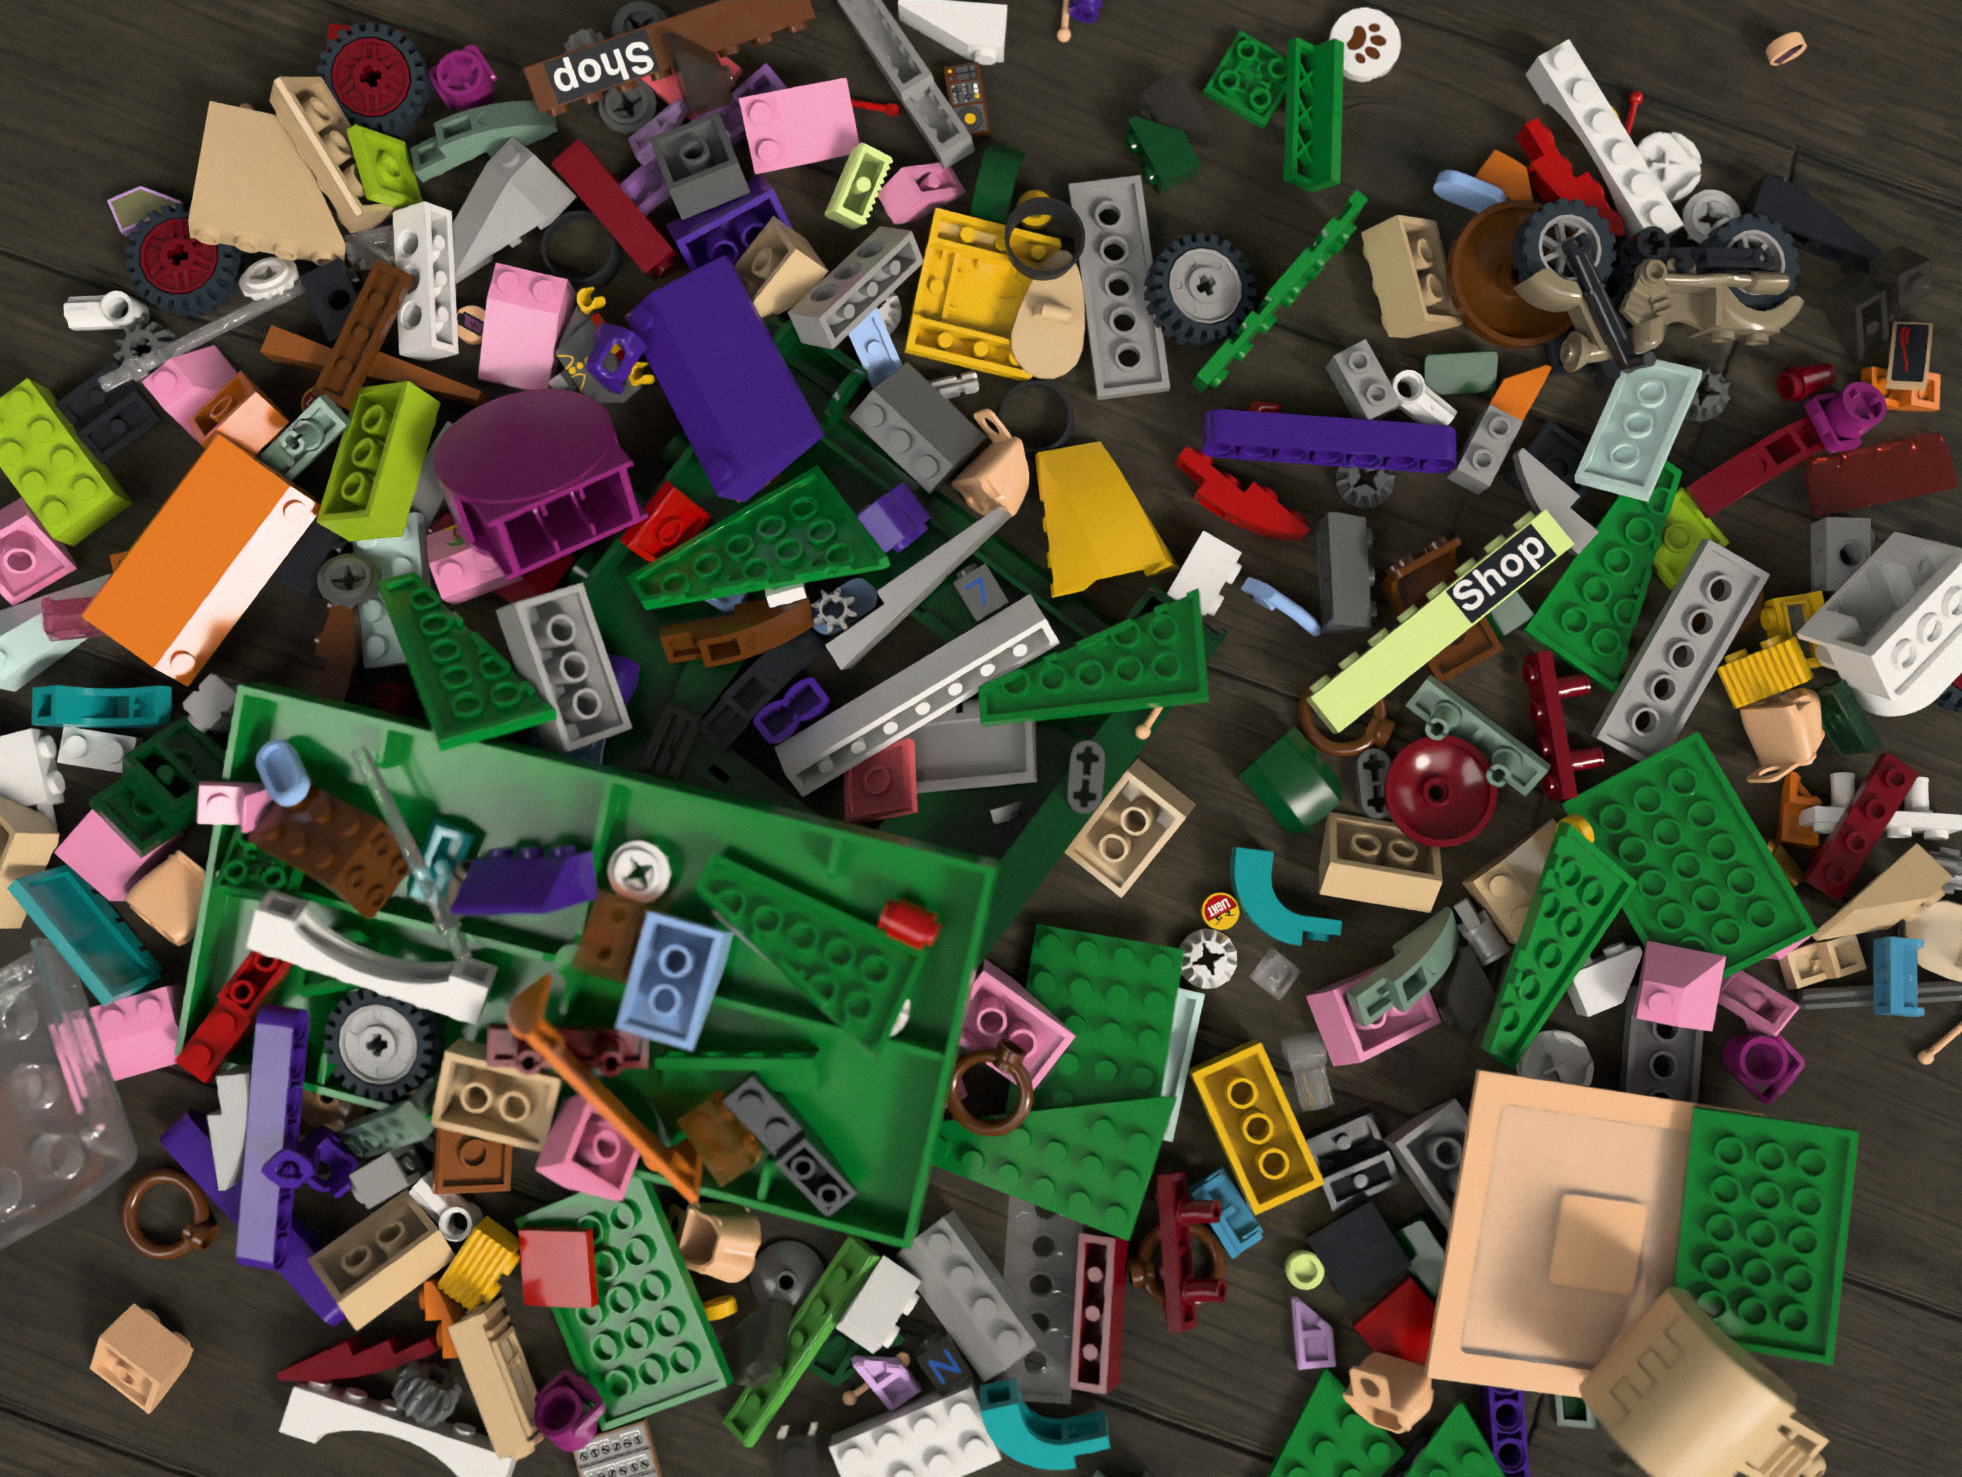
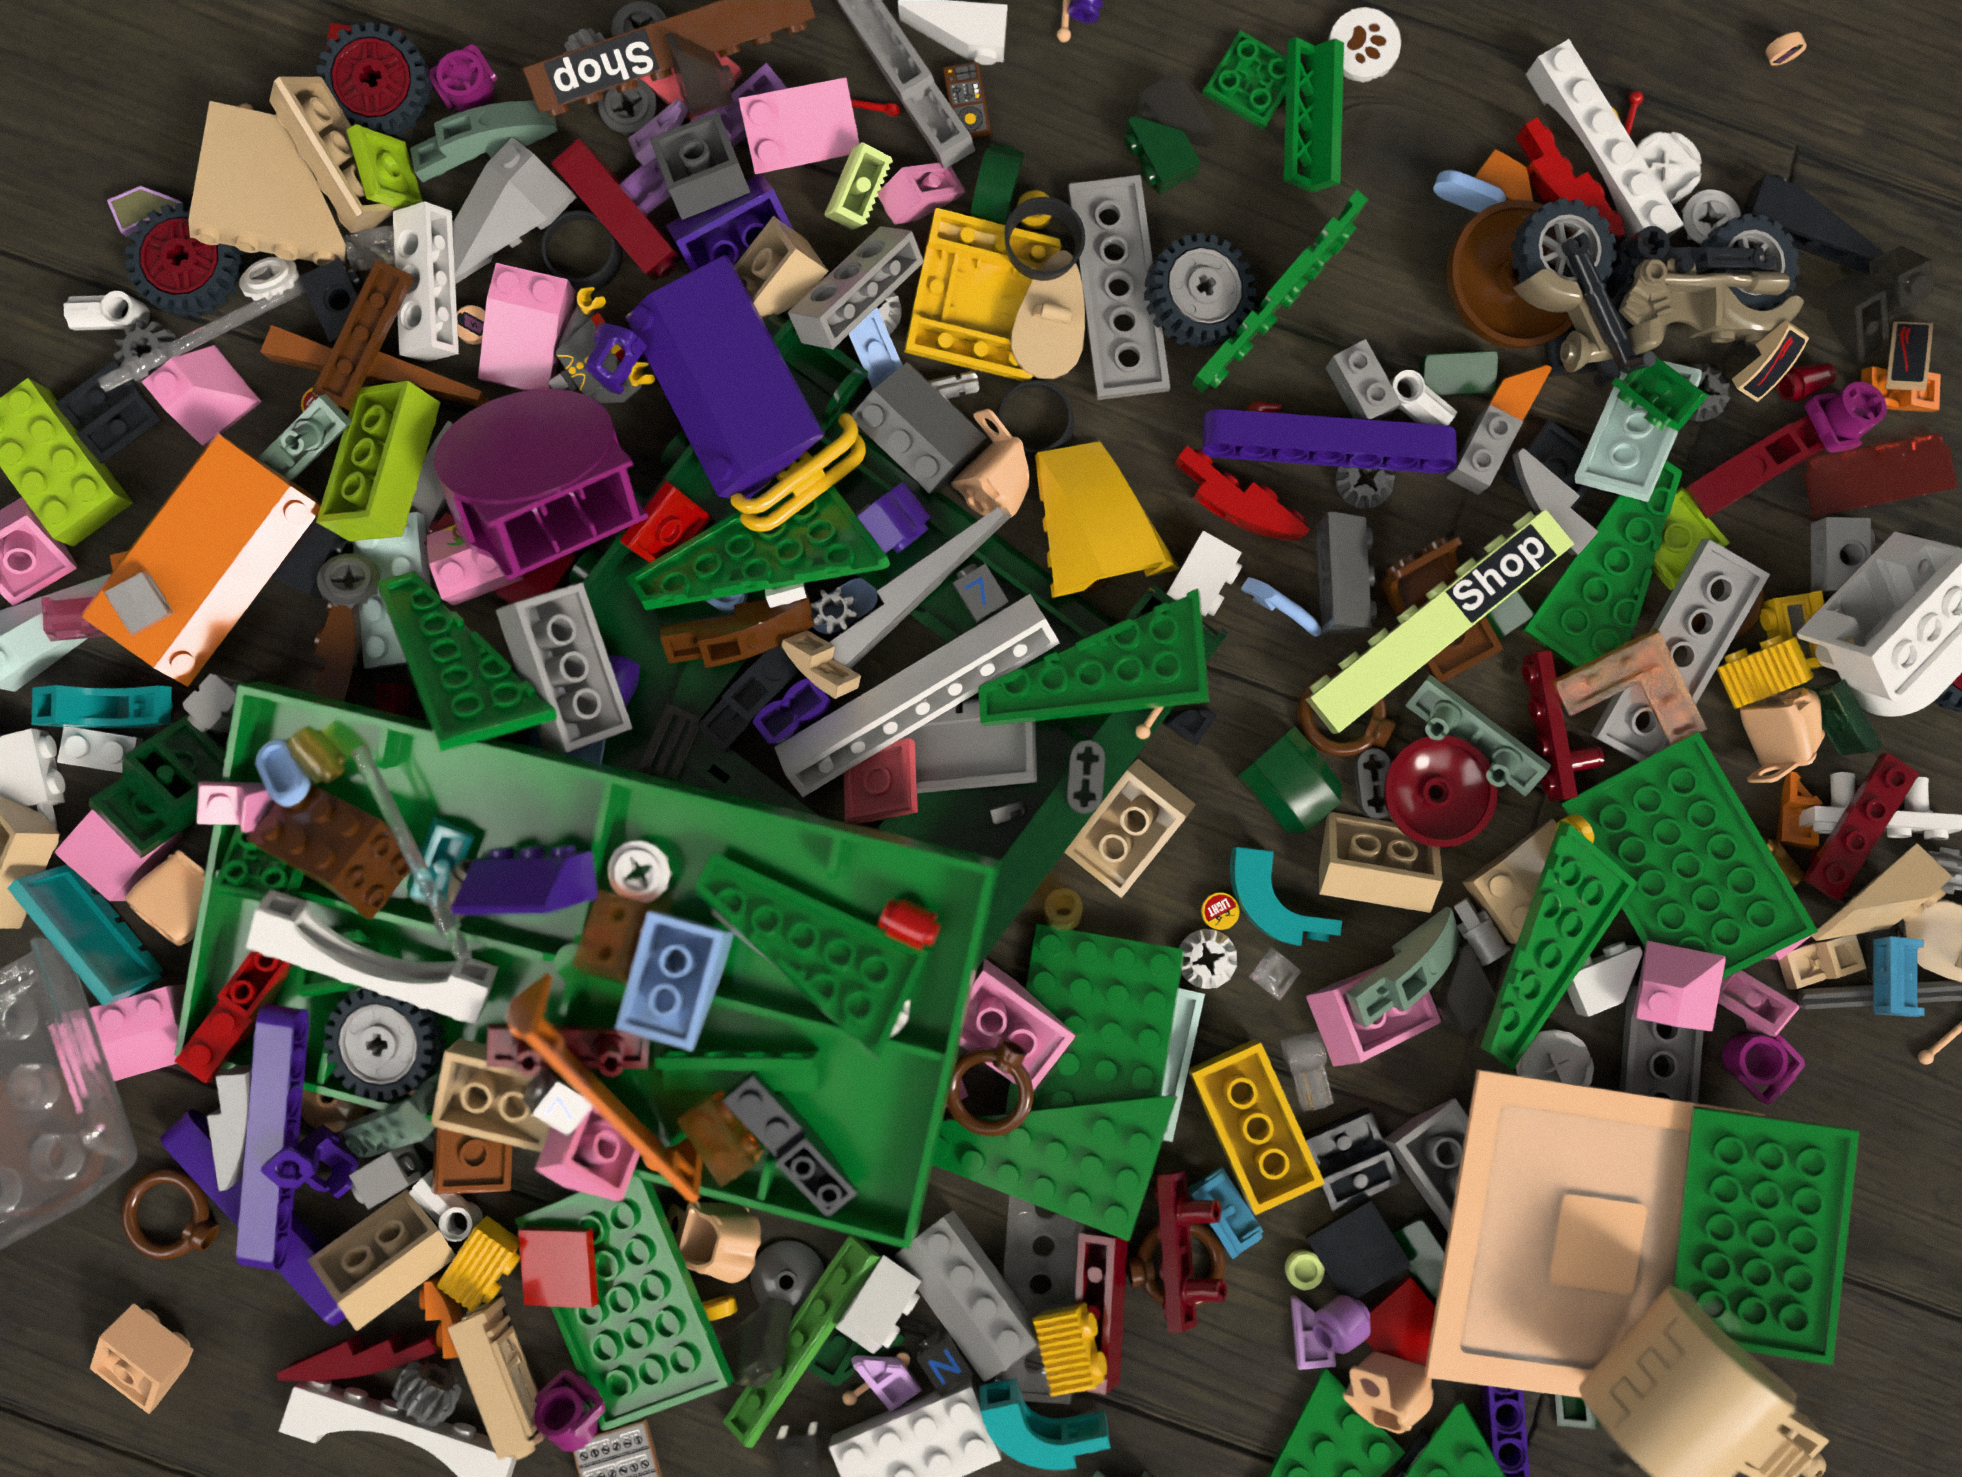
orange slope [187,370,289,458] -> none
tan slope [1361,215,1463,338] -> none
none -> light grey piece [105,572,175,636]
none -> clear yellow brick [286,725,346,784]
none -> brick [522,1067,592,1137]
none -> yellow piece [731,413,866,532]
none -> tan slope [782,630,861,699]
none -> yellow brick [1033,1303,1107,1396]
none -> clear yellow brick [1045,888,1083,931]
none -> black tile [1165,709,1217,746]
none -> medium lavender head [1313,1295,1371,1354]
none -> clear orange plate [1551,629,1707,745]
none -> green bracket [1611,351,1708,432]
none -> slope [1732,320,1809,402]

